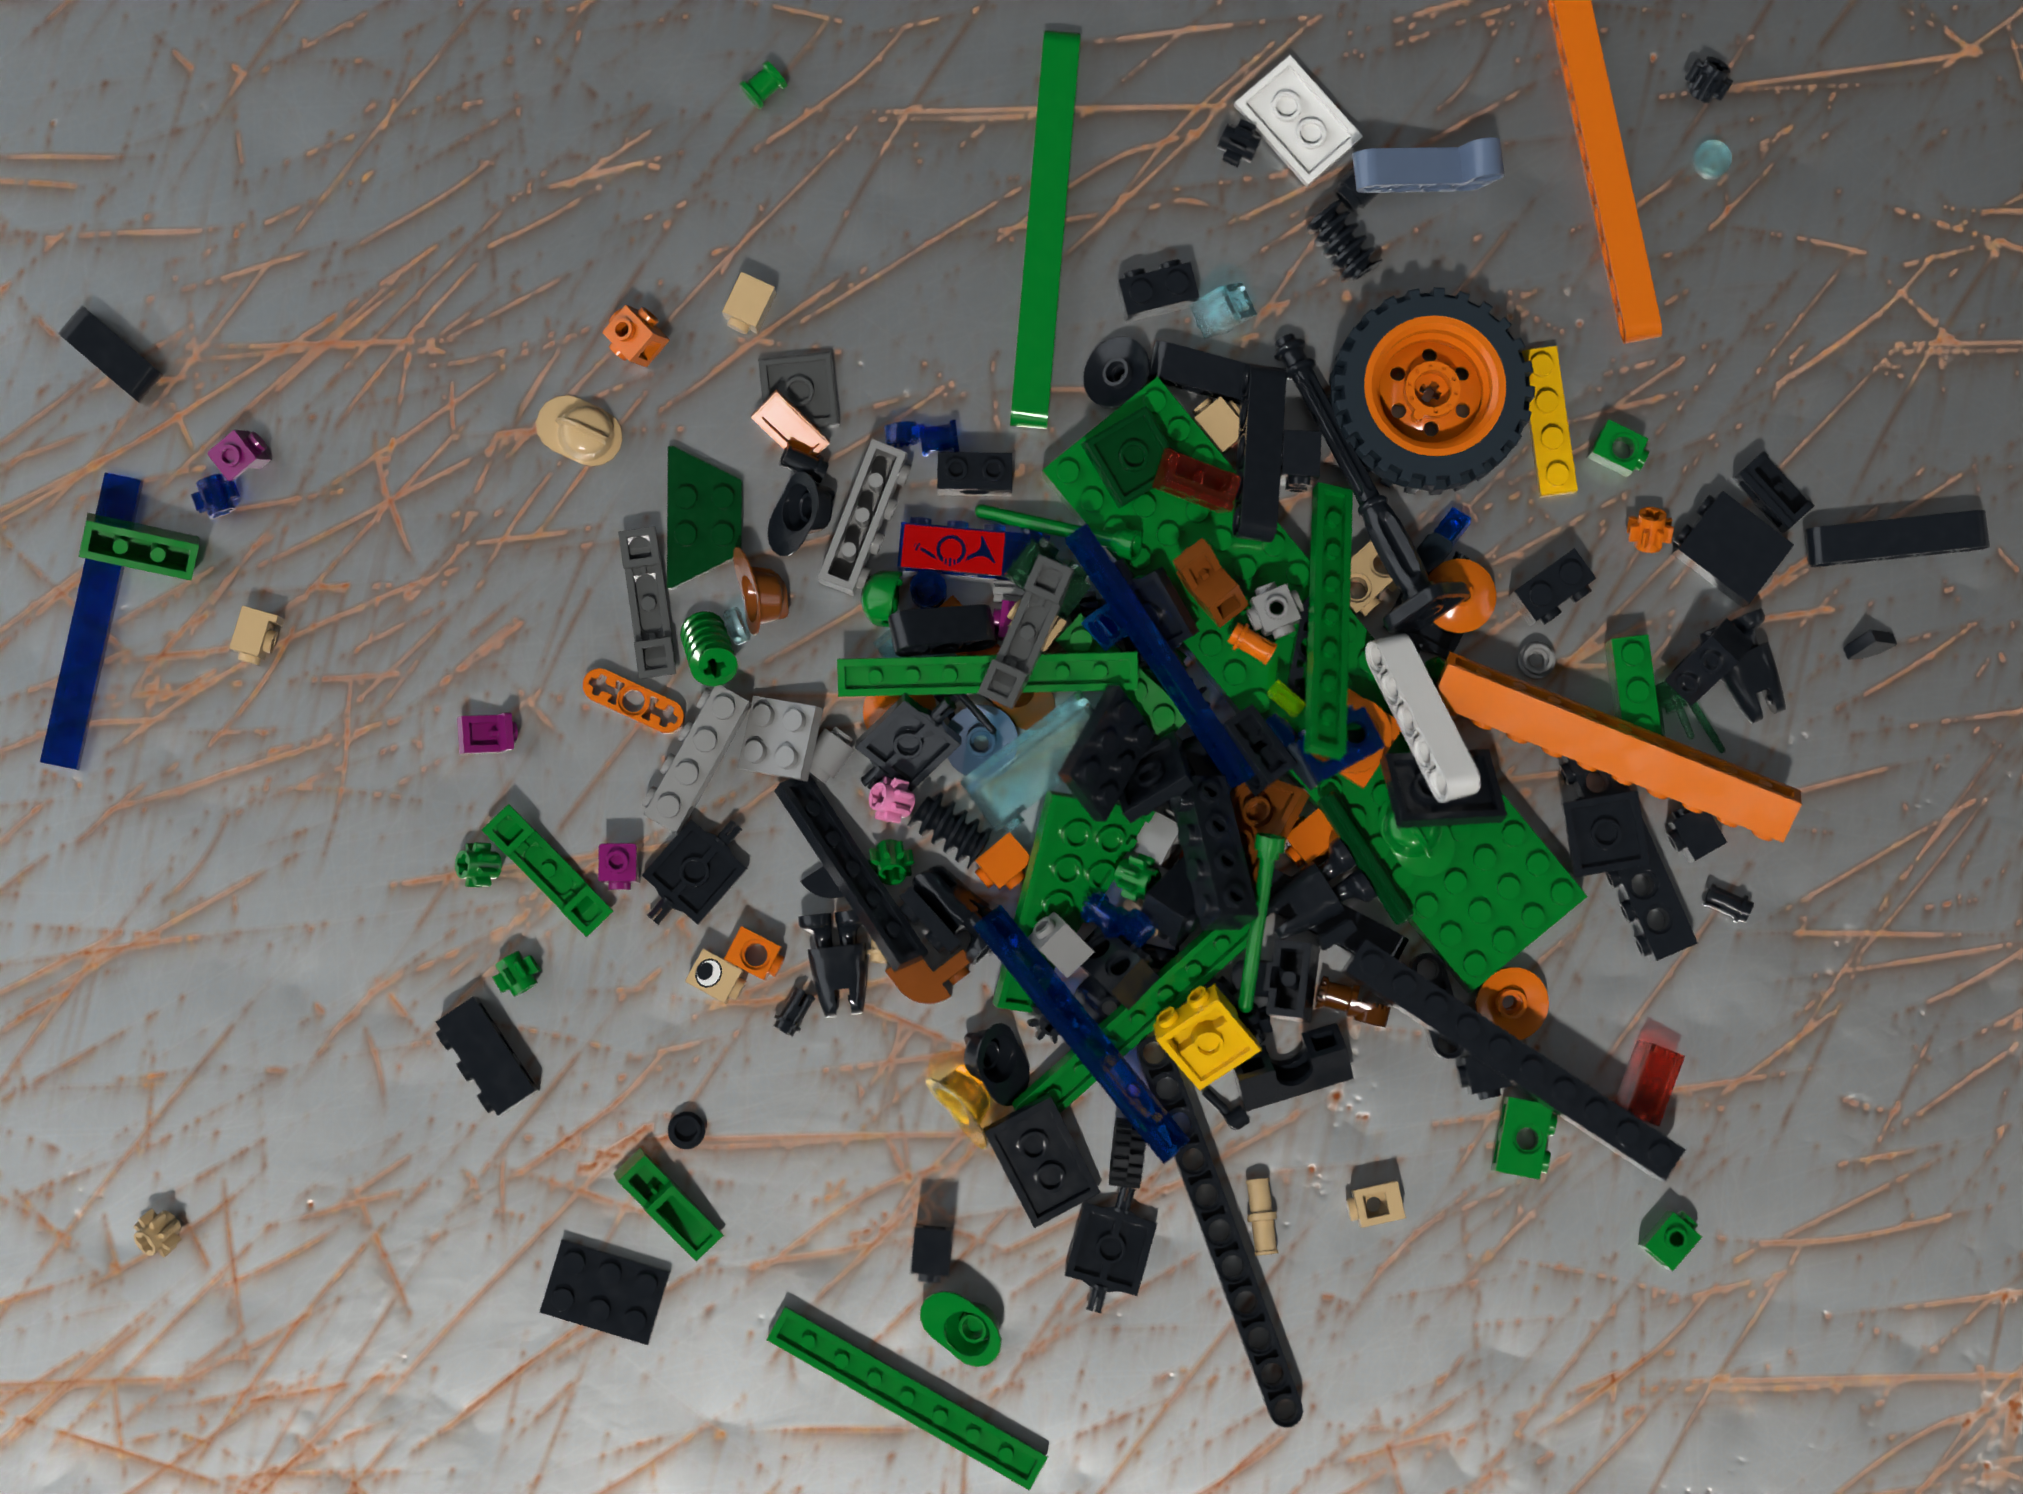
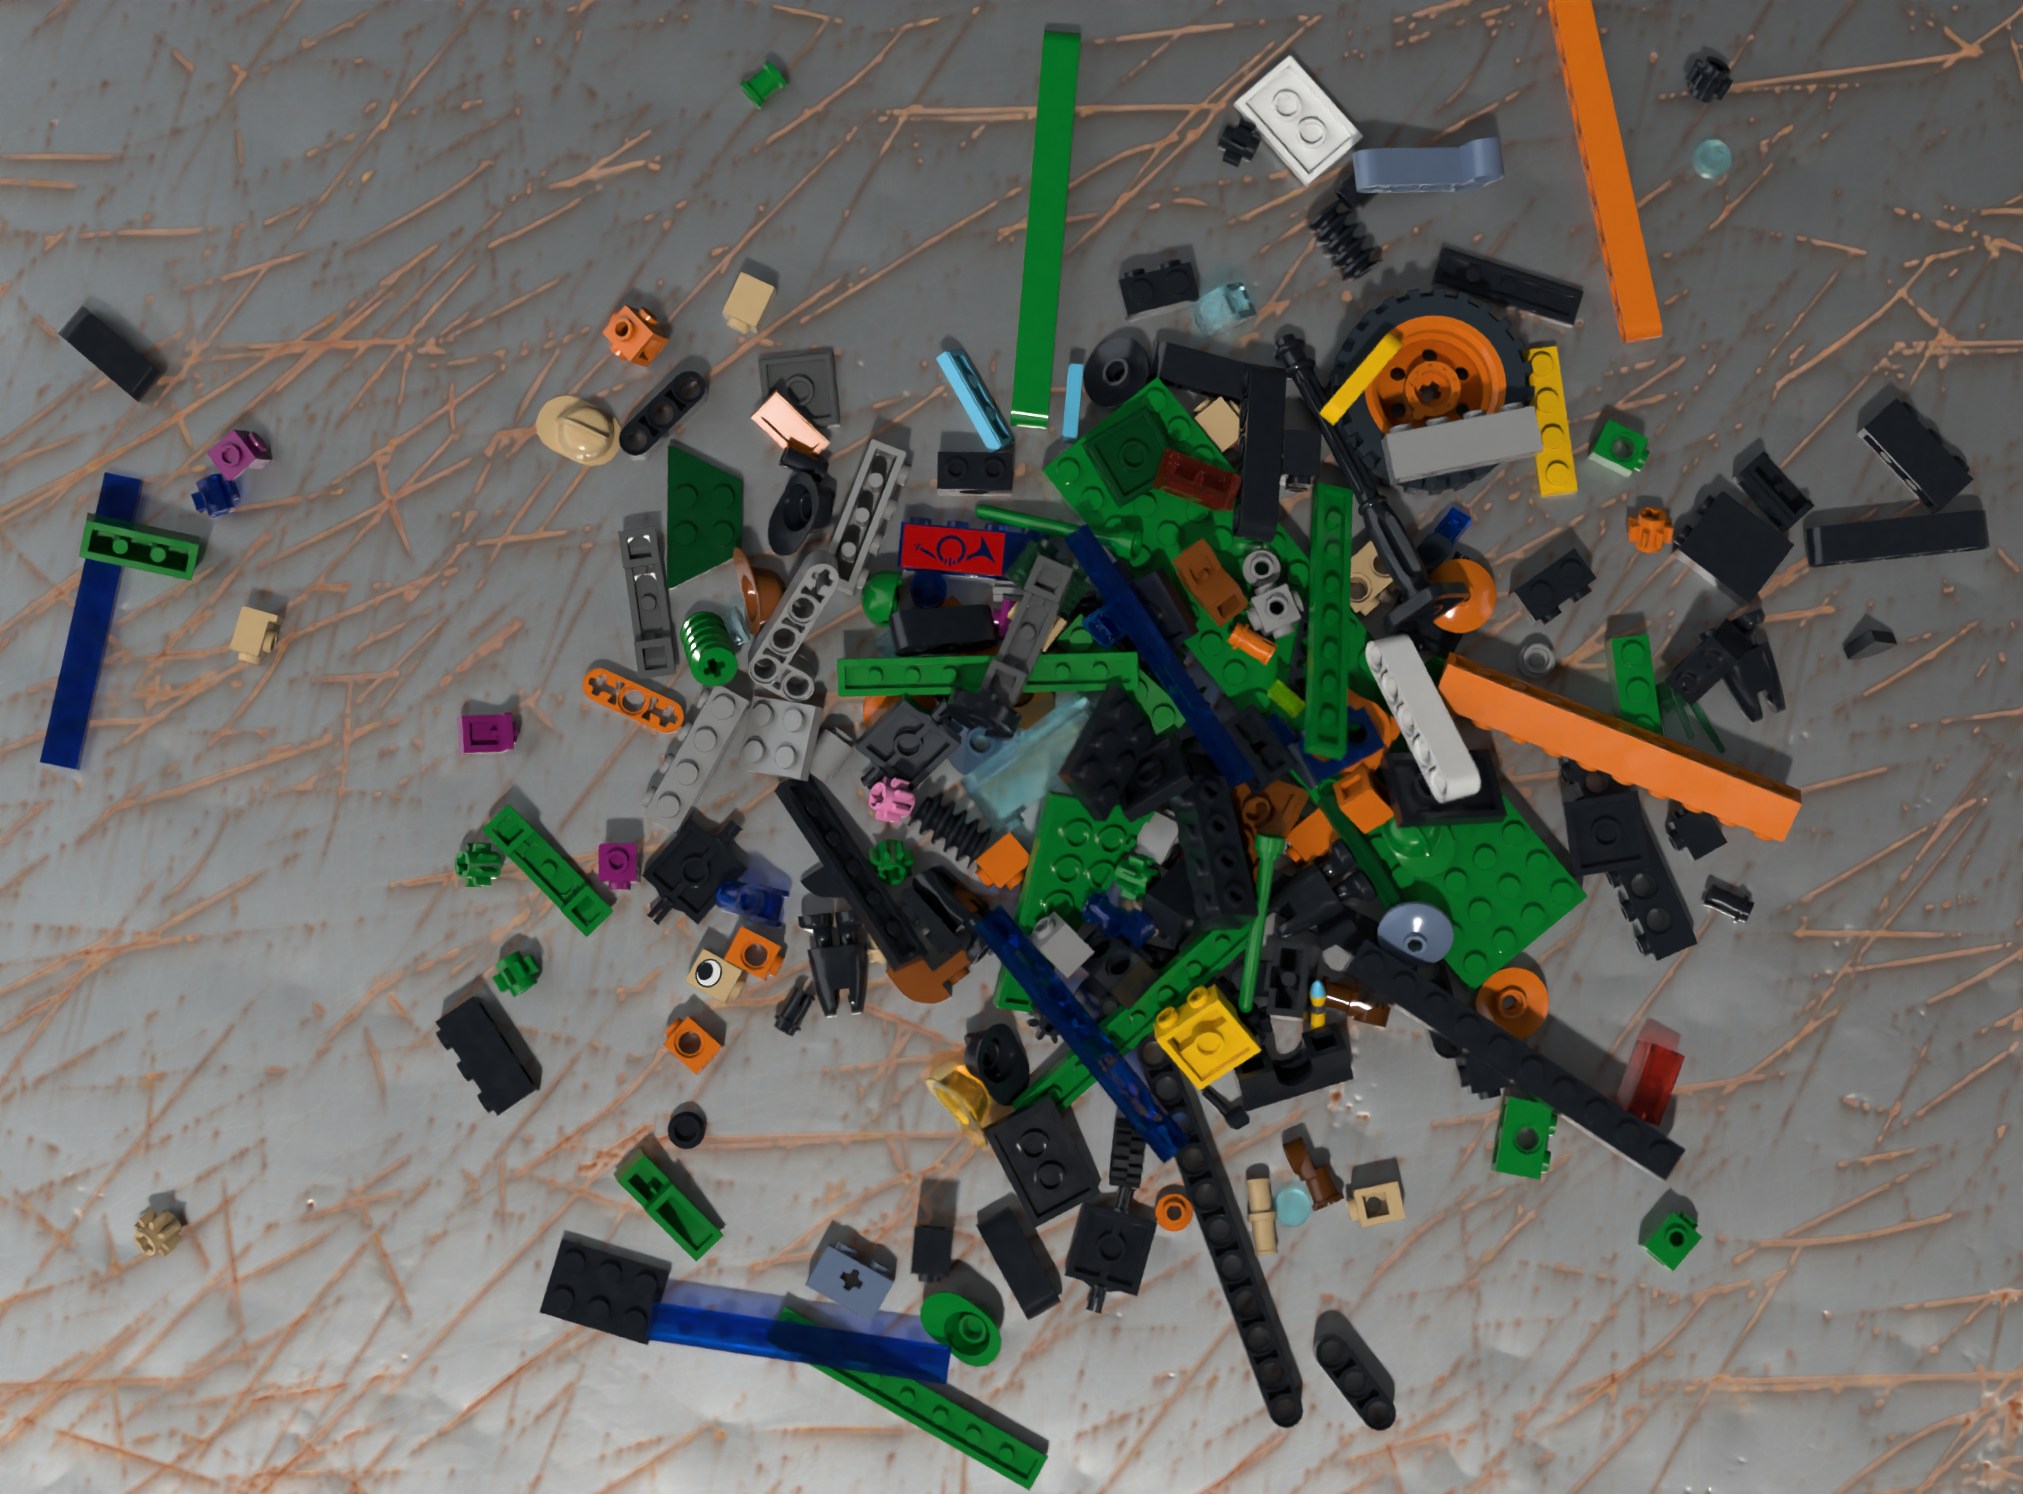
clear blue connector [883,419,960,457] -> none
none -> black beam [619,371,708,461]
none -> clear blue tile [646,1301,952,1385]
none -> orange brick [663,1016,724,1075]
none -> clear blue piece [715,880,790,928]
none -> light grey beam [748,550,839,703]
none -> sand blue brick [806,1241,895,1322]
none -> medium azure tile [936,349,1015,453]
none -> black plate [945,686,1023,741]
none -> black beam [976,1206,1062,1321]
none -> medium azure tile [1062,363,1084,444]
none -> orange plate [1155,1193,1193,1232]
none -> light grey plate [1242,550,1280,588]
none -> clear light blue tile [1273,1189,1311,1227]
none -> reddish brown connector [1282,1136,1344,1211]
none -> piece [1309,980,1327,1030]
none -> black beam [1313,1333,1396,1431]
none -> yellow beam [1319,332,1404,426]
none -> orange brick [1333,765,1394,834]
none -> sand blue dish [1377,901,1454,967]
none -> light grey brick [1381,402,1543,485]
none -> black tile [1431,247,1584,328]
none -> black brick [1857,398,1974,514]

